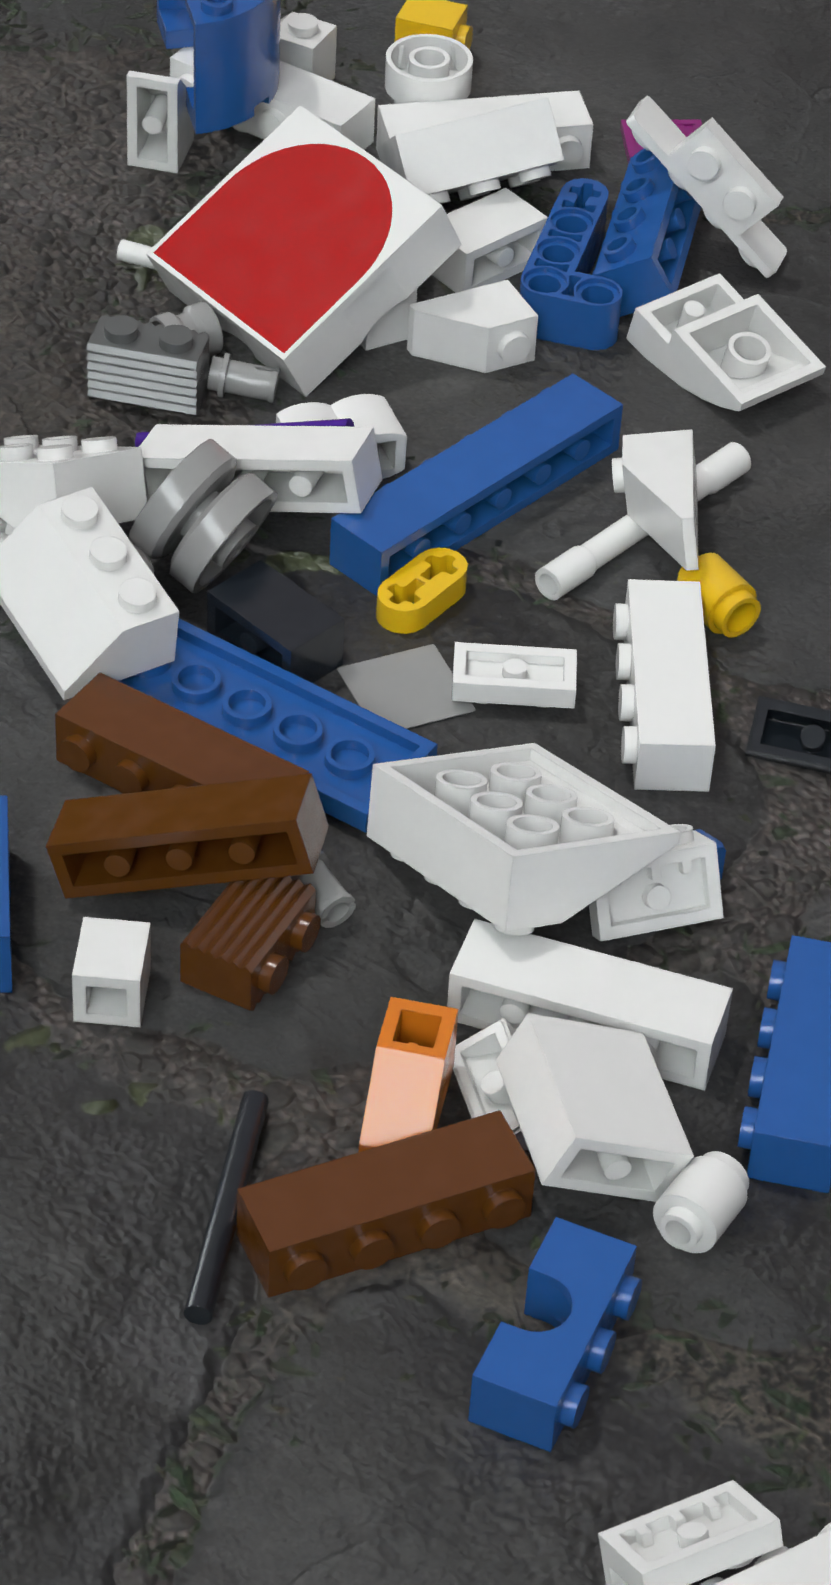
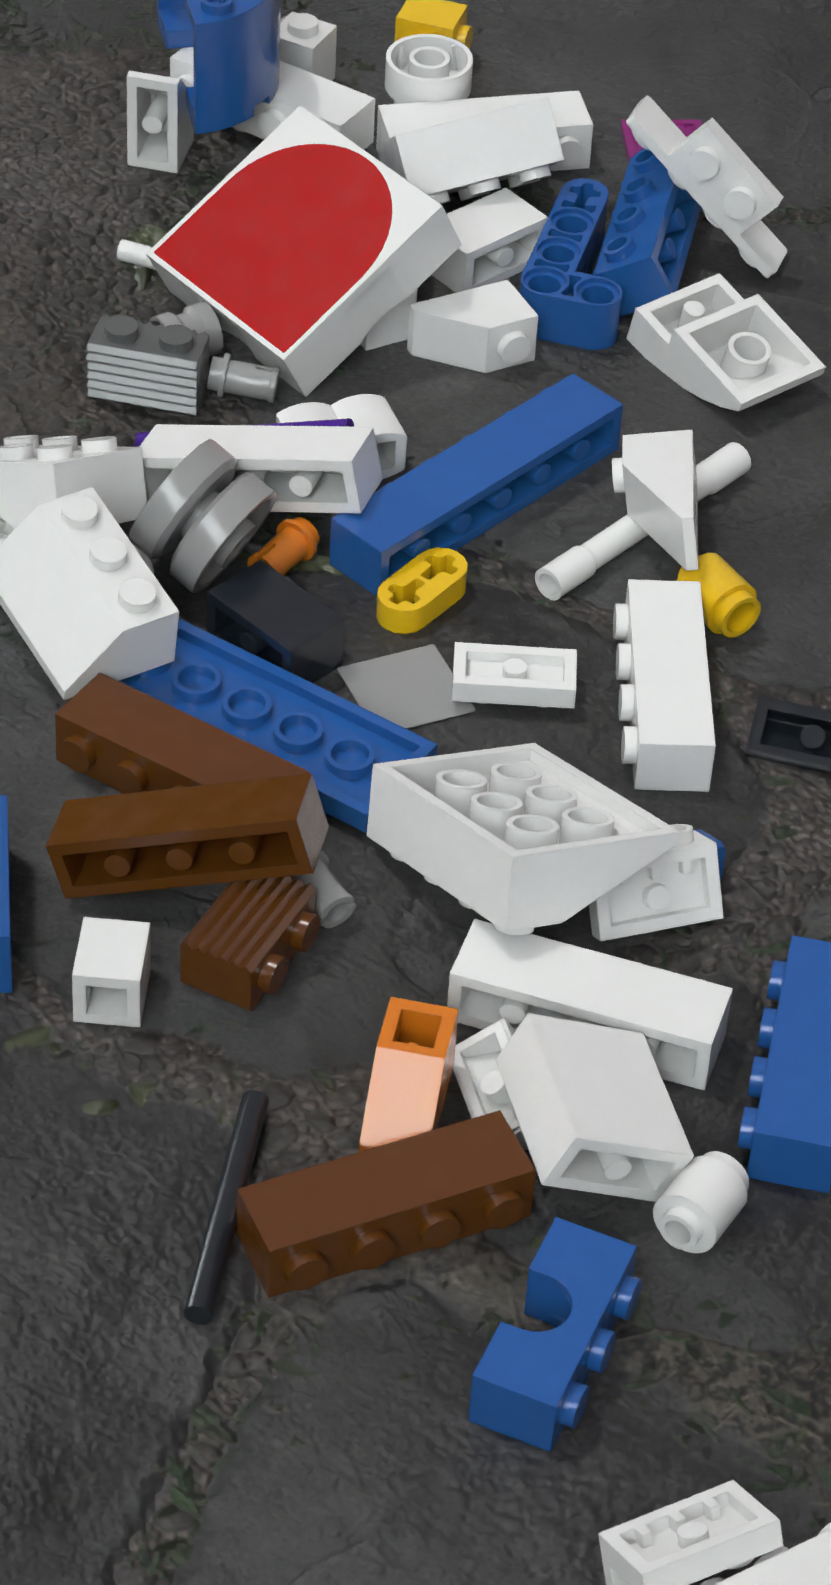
none -> orange pin [247,517,320,576]

